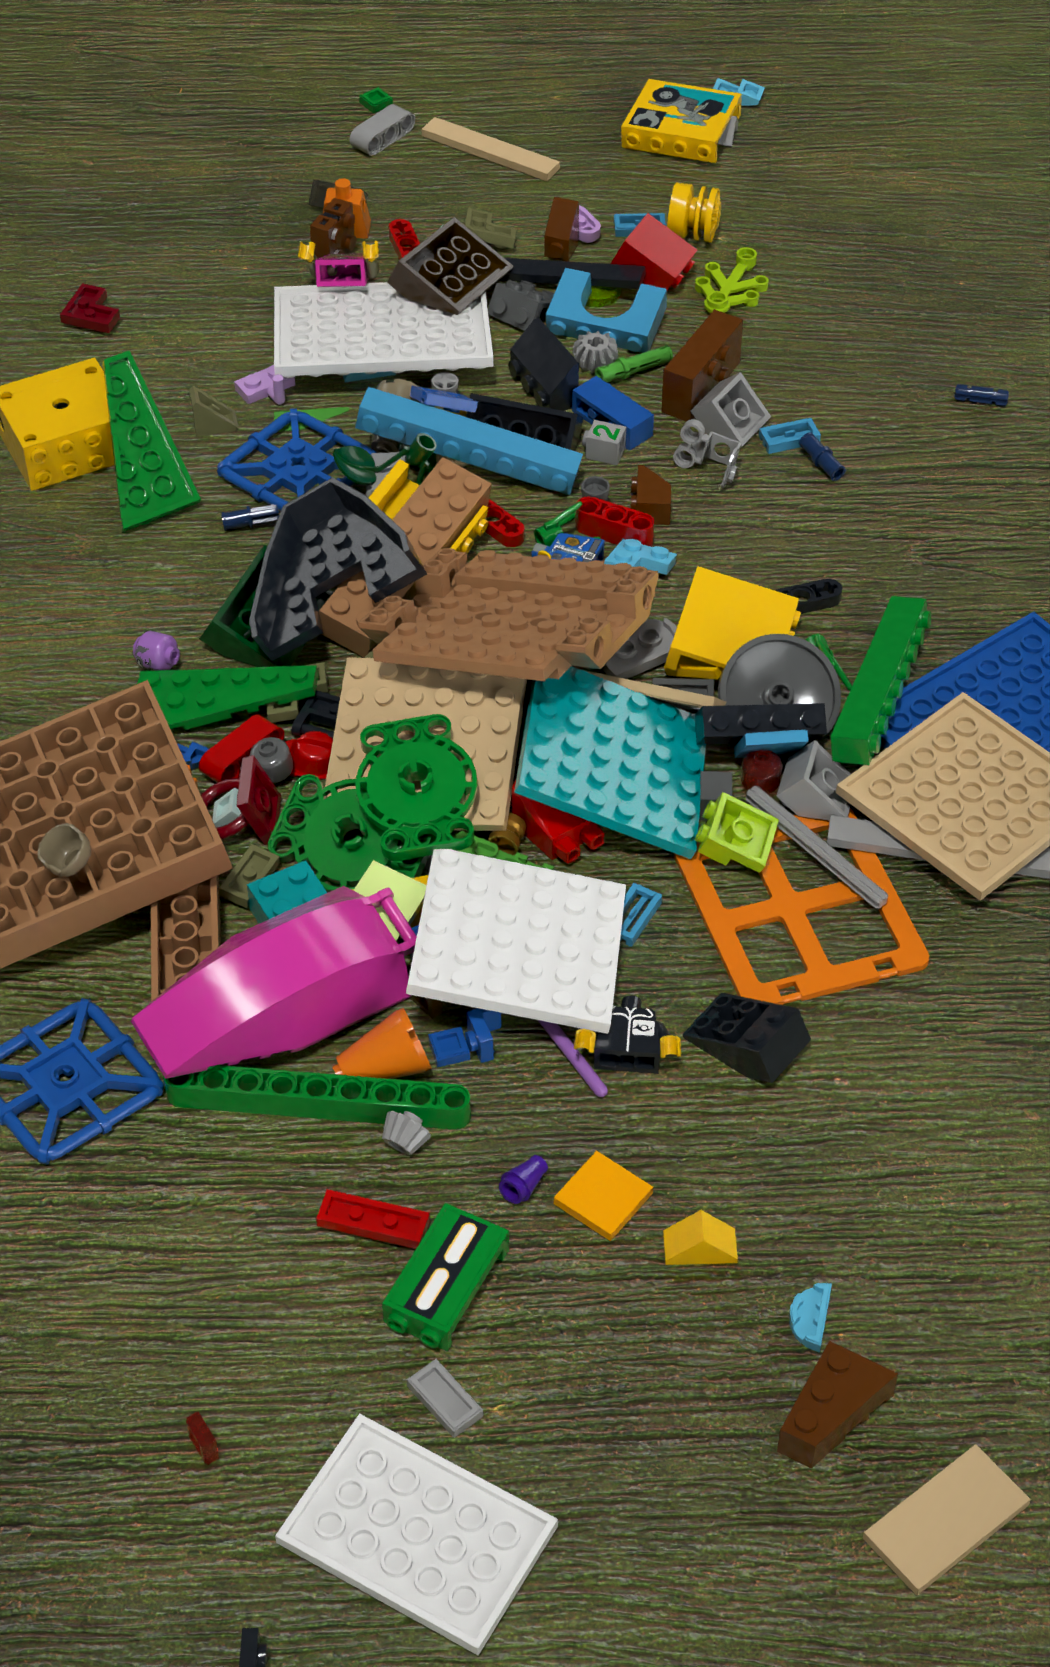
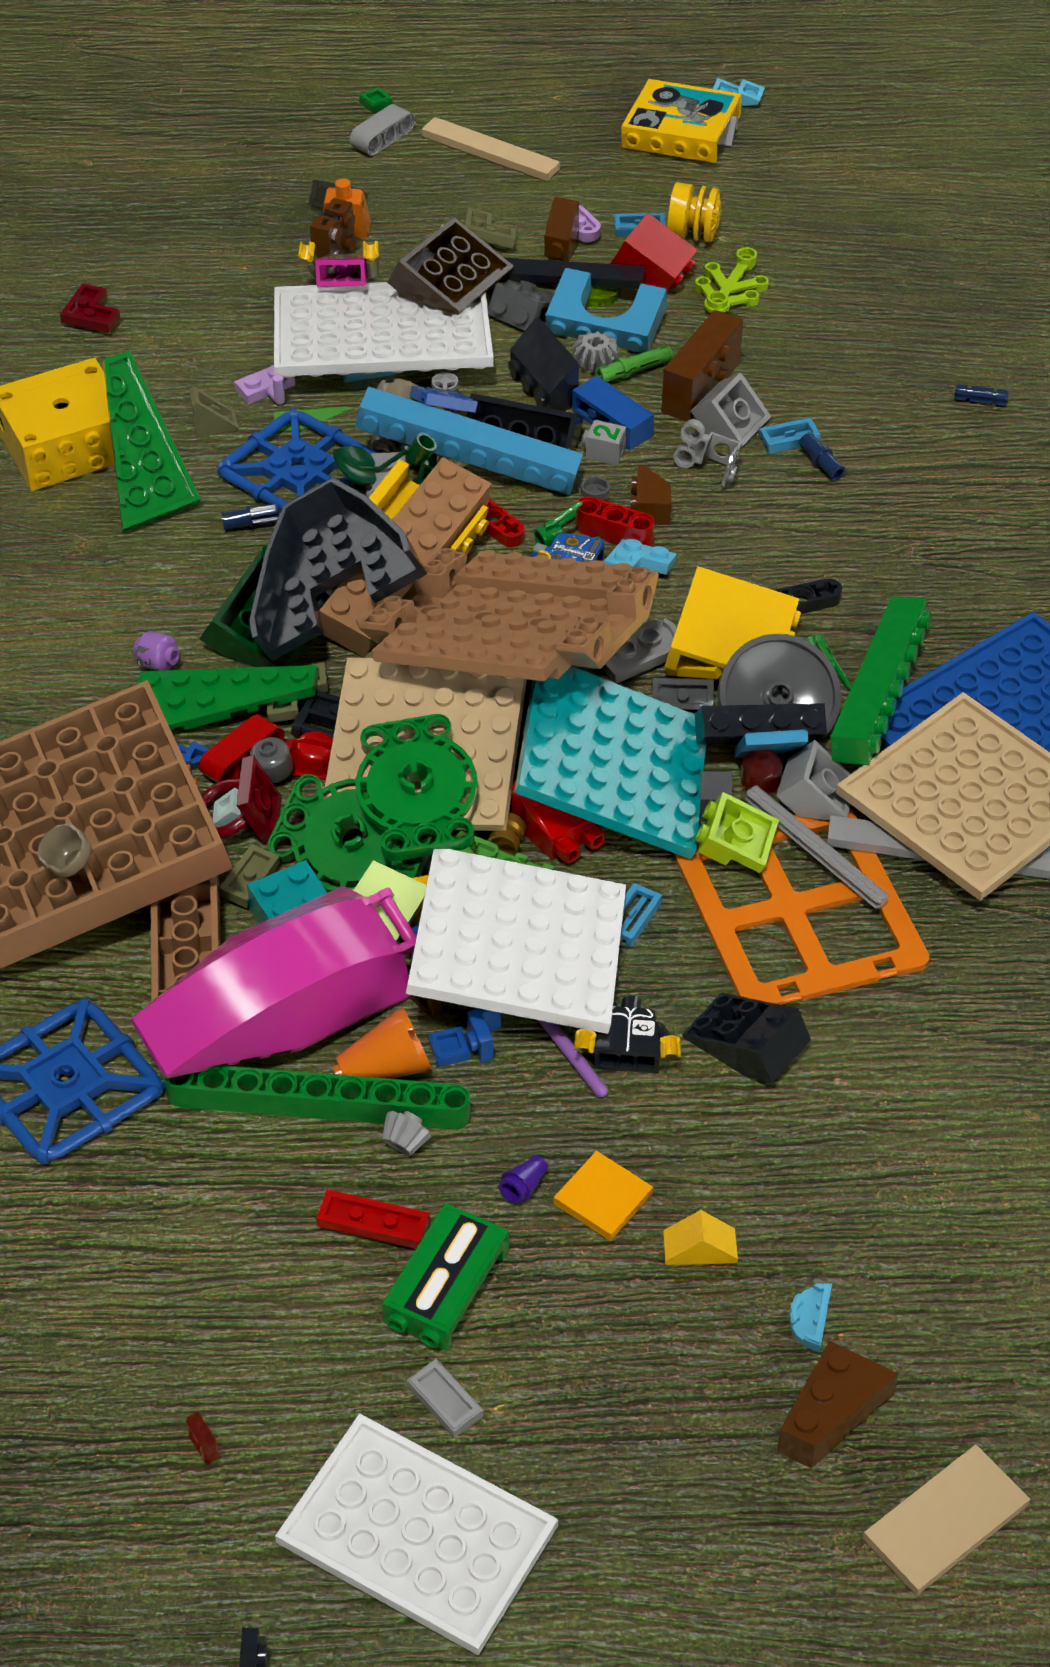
red beam [388,219,420,260] -> none
tan tile [580,669,726,708] -> none

